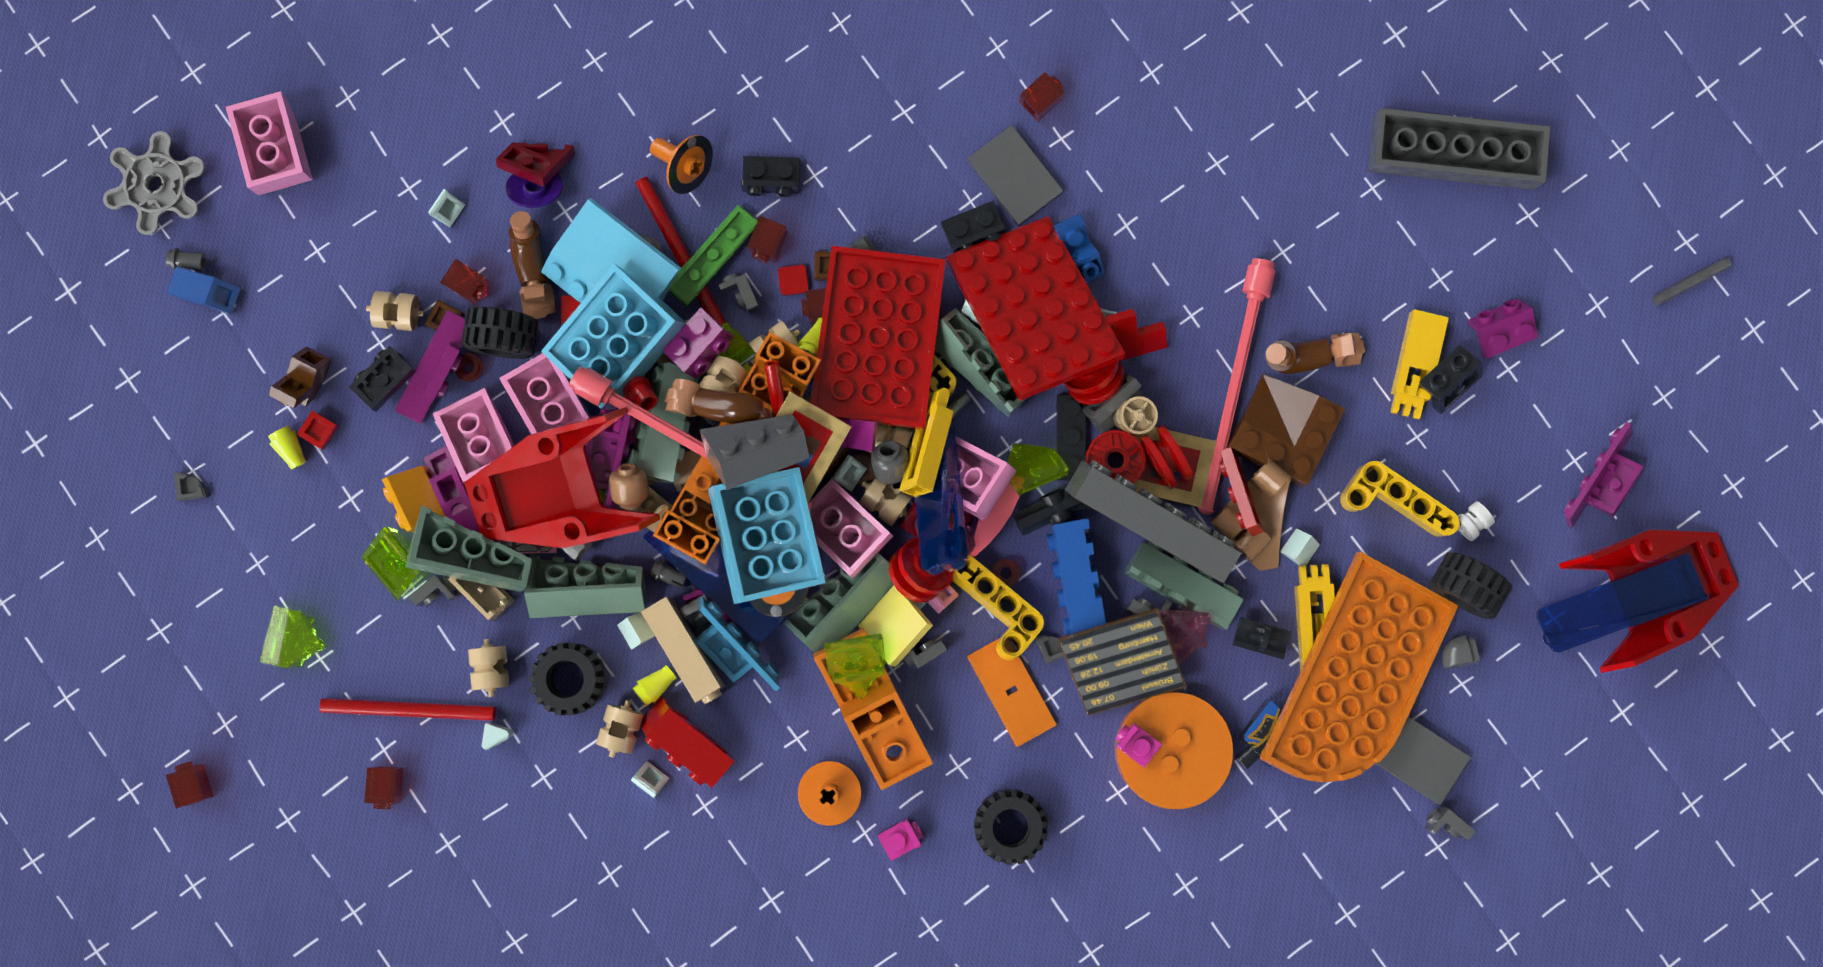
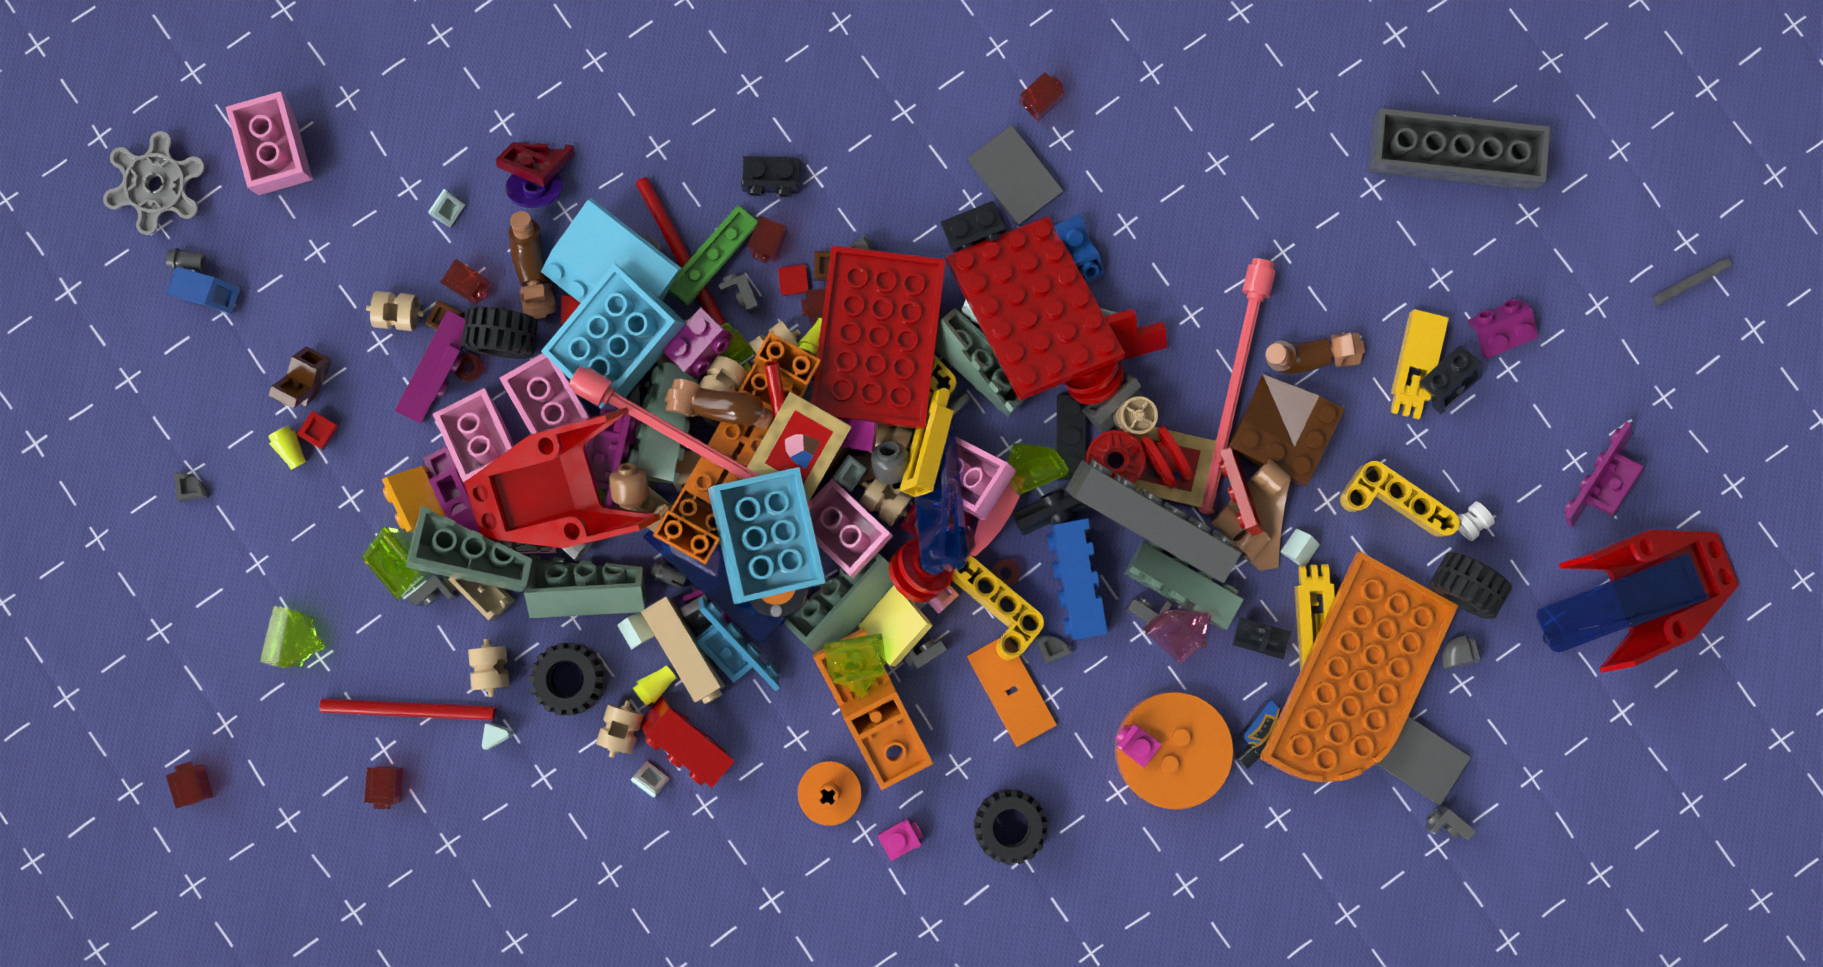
black bracket [349,346,416,412] -> none
red piece [623,376,658,411] -> none
piece [650,135,713,194] -> none
dark grey wedge [700,415,809,490] -> none
piece [1058,608,1186,715] -> none

